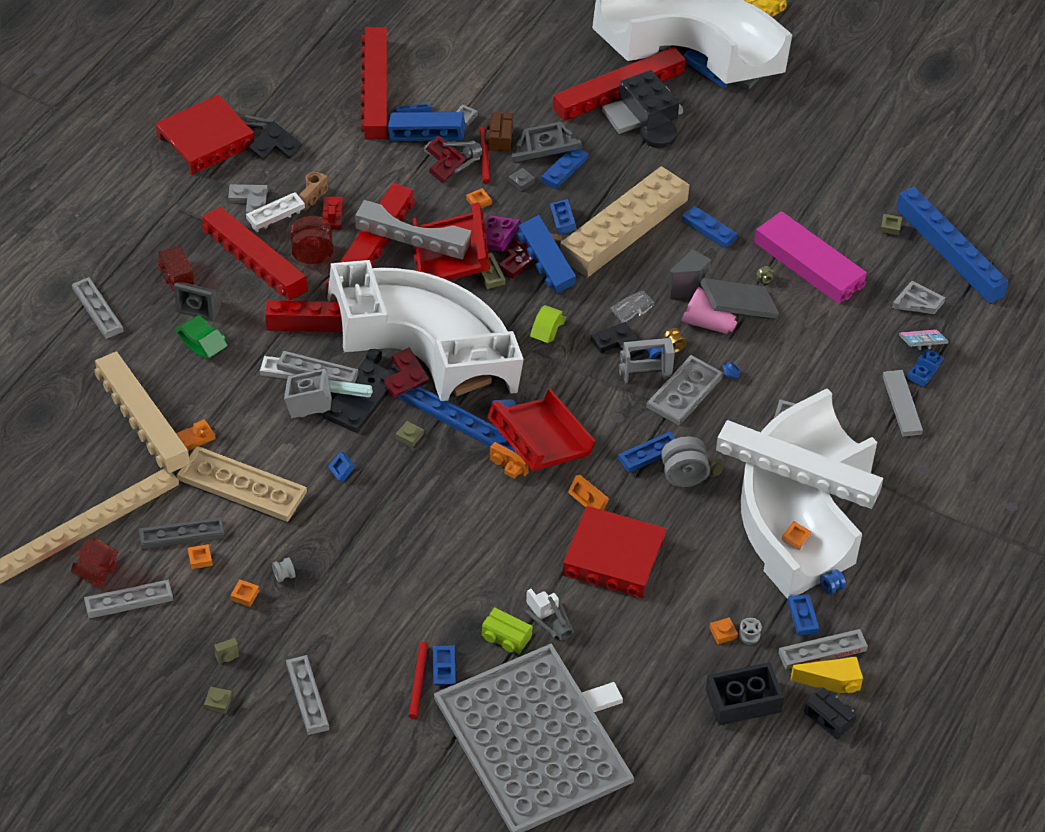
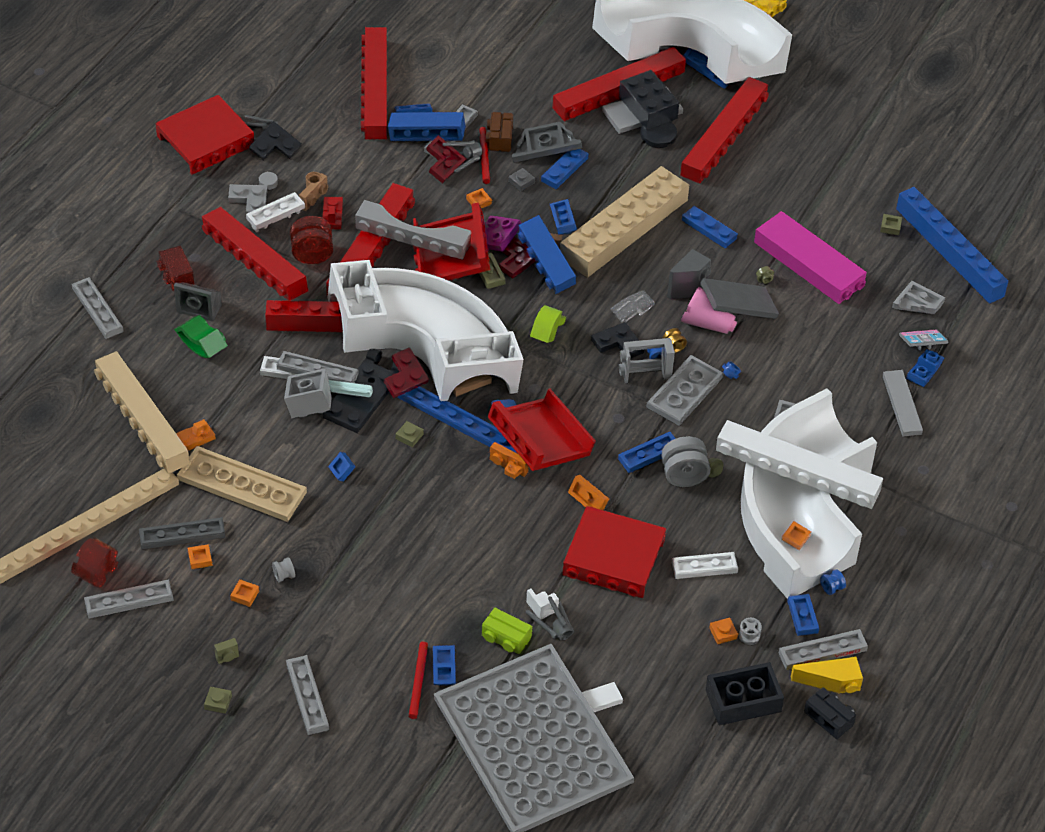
none -> light grey tile [259,172,278,190]
none -> white tile [672,552,738,579]
none -> red brick [680,77,769,184]

